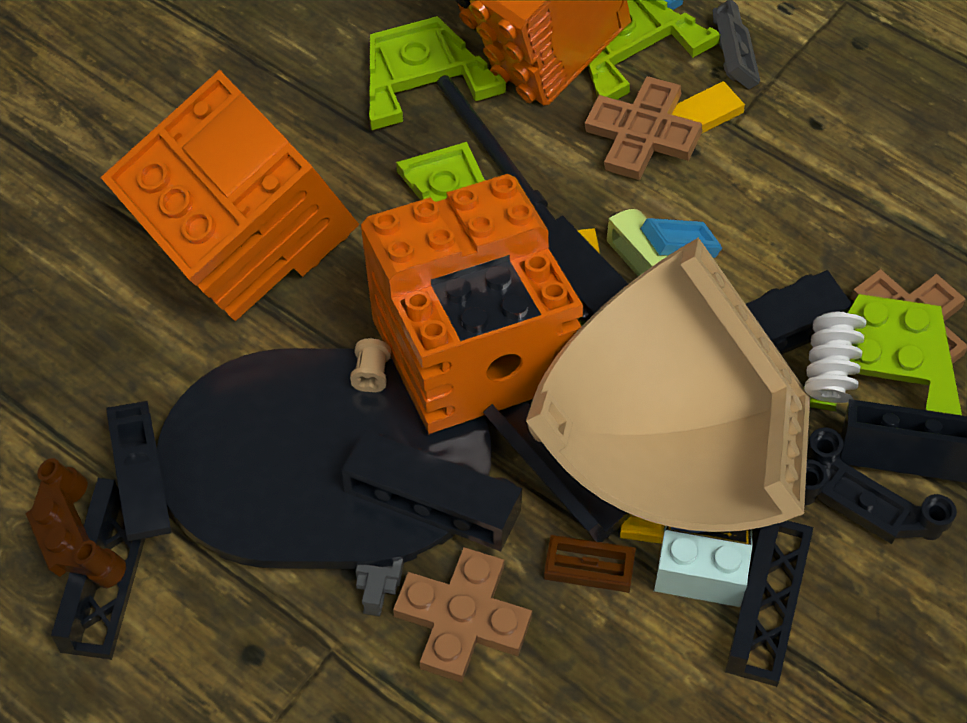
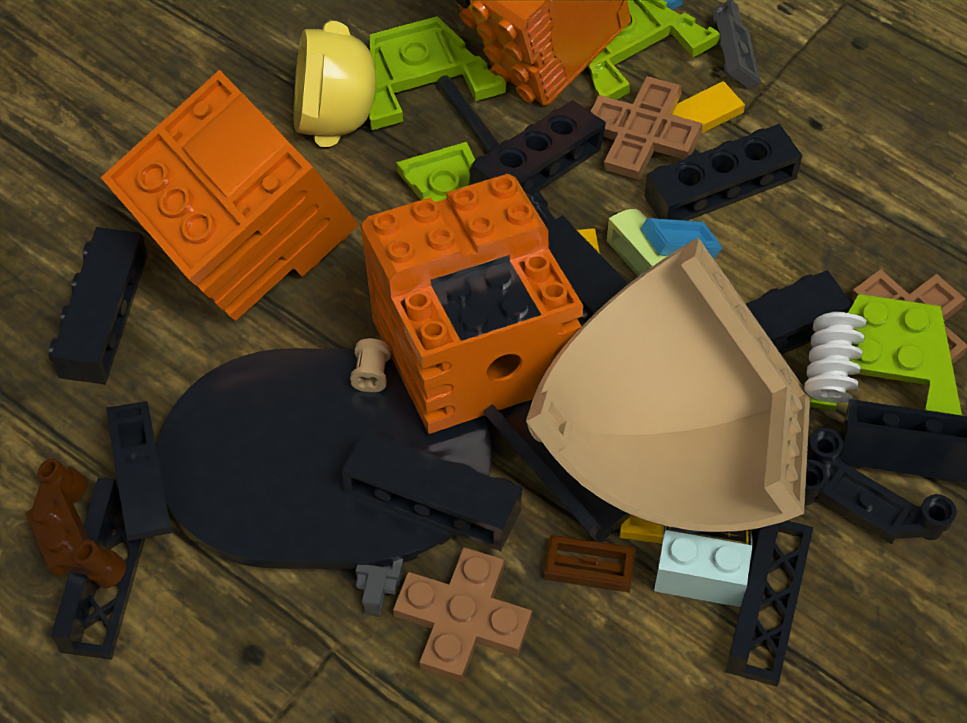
none -> black brick [49,227,148,385]
none -> light yellow piece [294,20,376,147]
none -> black brick [468,100,606,198]
none -> black brick [644,124,803,221]

